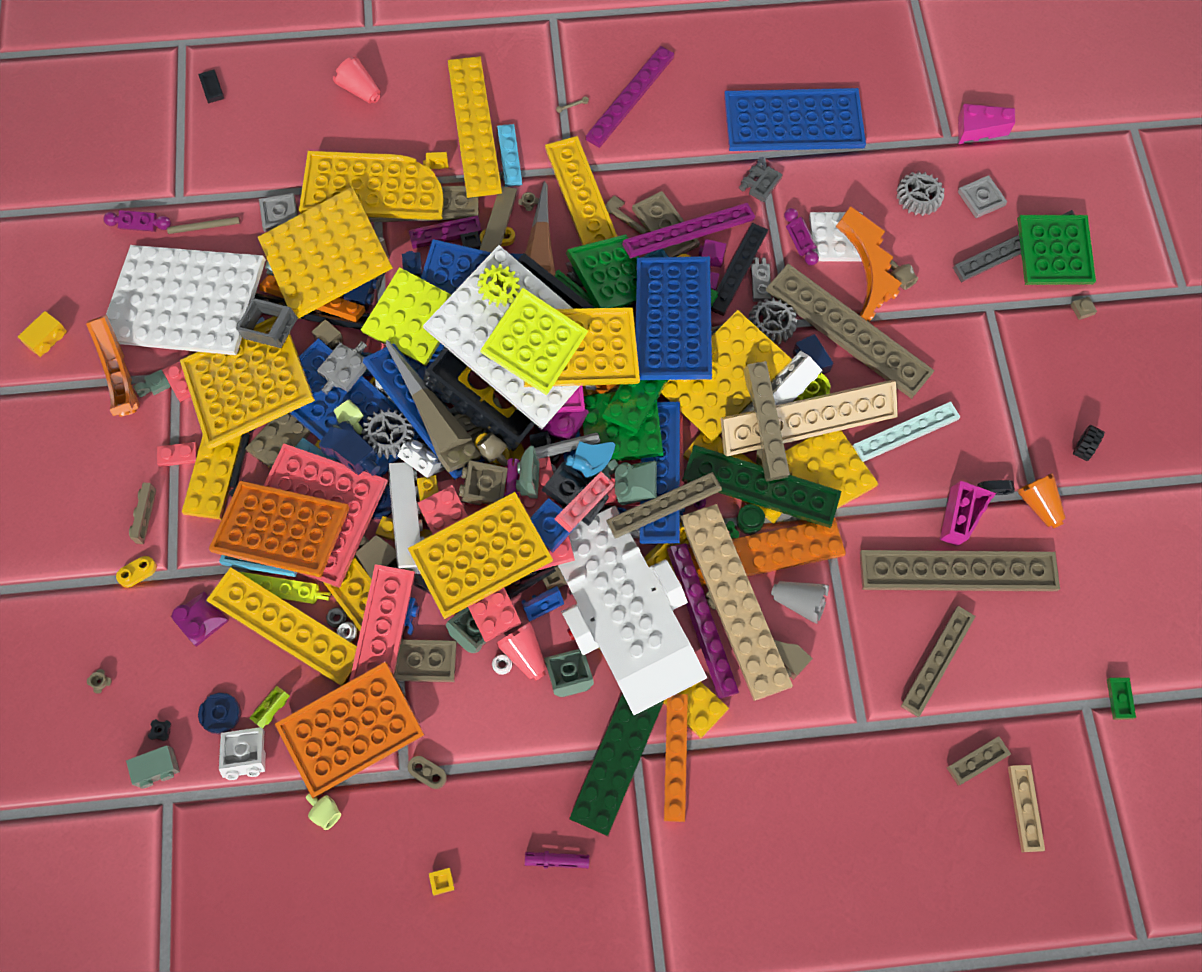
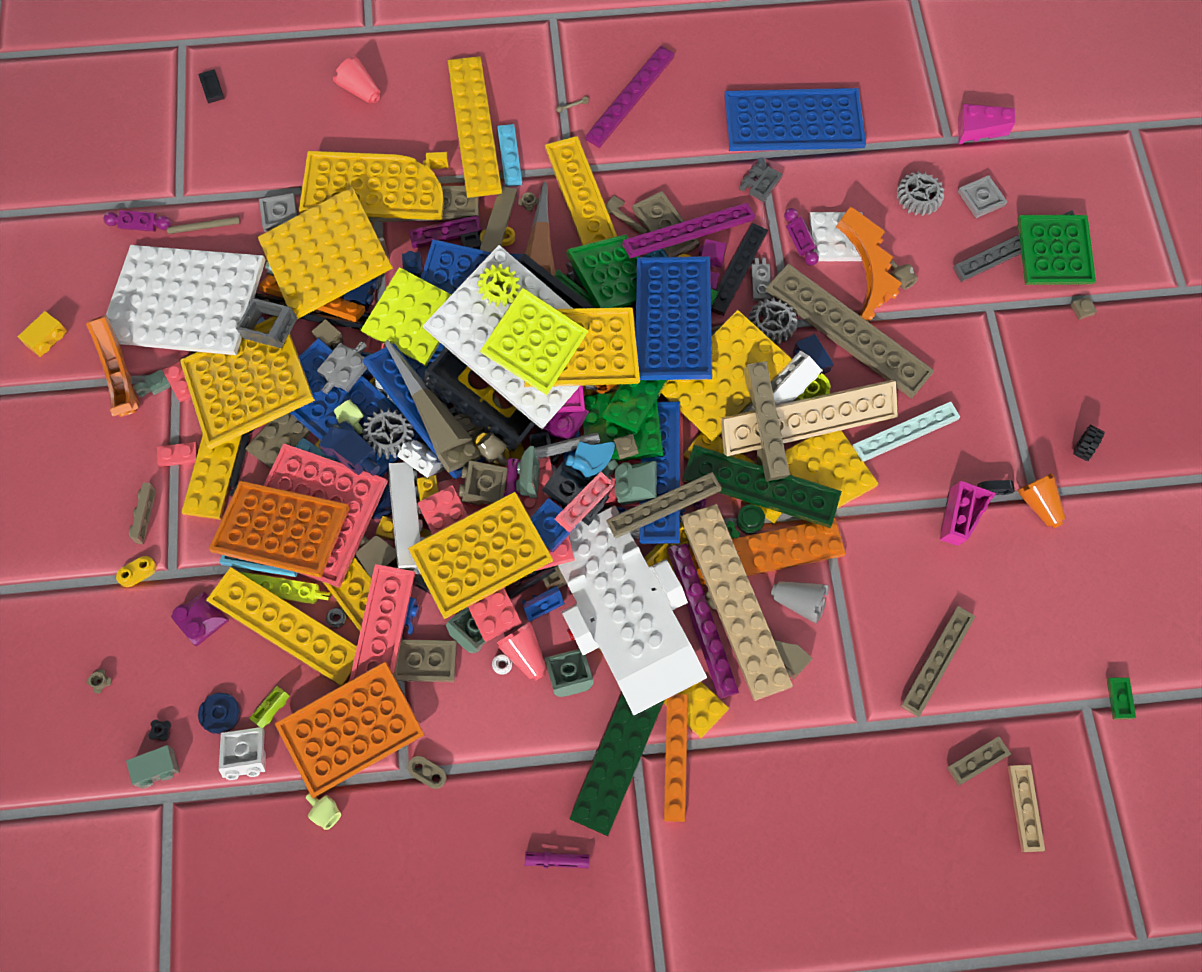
white plate [337,622,357,642] -> none
yellow plate [429,868,455,896] -> none
dark tan plate [860,550,1060,591] -> none
none -> dark tan plate [614,434,638,459]

